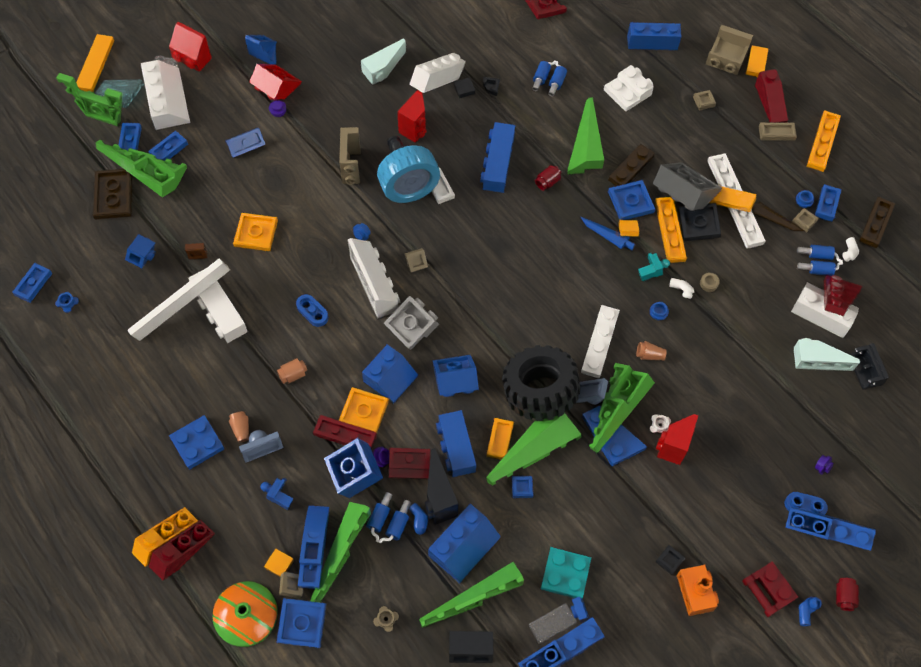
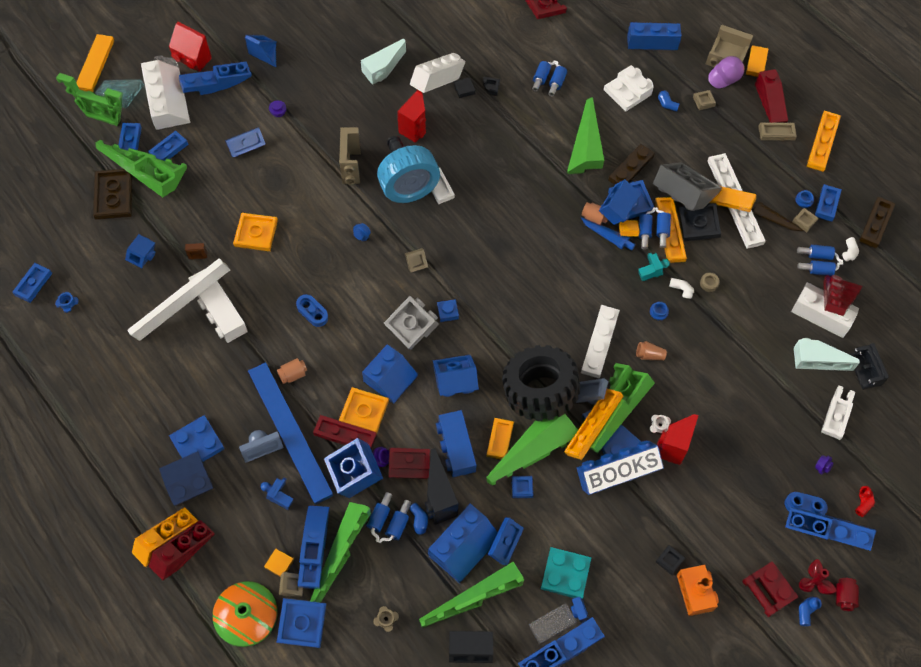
nougat cone [228,411,249,443] -> none
slope [249,64,302,101] -> none
white slope [348,238,400,318] -> none
blue brick [480,122,515,193] -> none
dark red brick [535,165,561,191] -> none
none -> dark blue slope [159,451,214,506]
none -> blue slope [179,62,251,95]
none -> blue tile [248,362,333,505]
none -> blue plate [437,299,459,322]
none -> blue plate [488,518,524,565]
none -> light orange tile [564,389,624,460]
none -> brick [576,441,664,495]
none -> nougat brick [581,202,608,225]
none -> blue brick [599,180,641,225]
none -> blue piece [638,207,671,249]
none -> blue arm [658,91,680,112]
none -> medium lavender piece [708,56,744,89]
none -> dark red plant [799,559,837,594]
none -> white hinge [821,386,855,440]
none -> red arm [855,486,875,517]

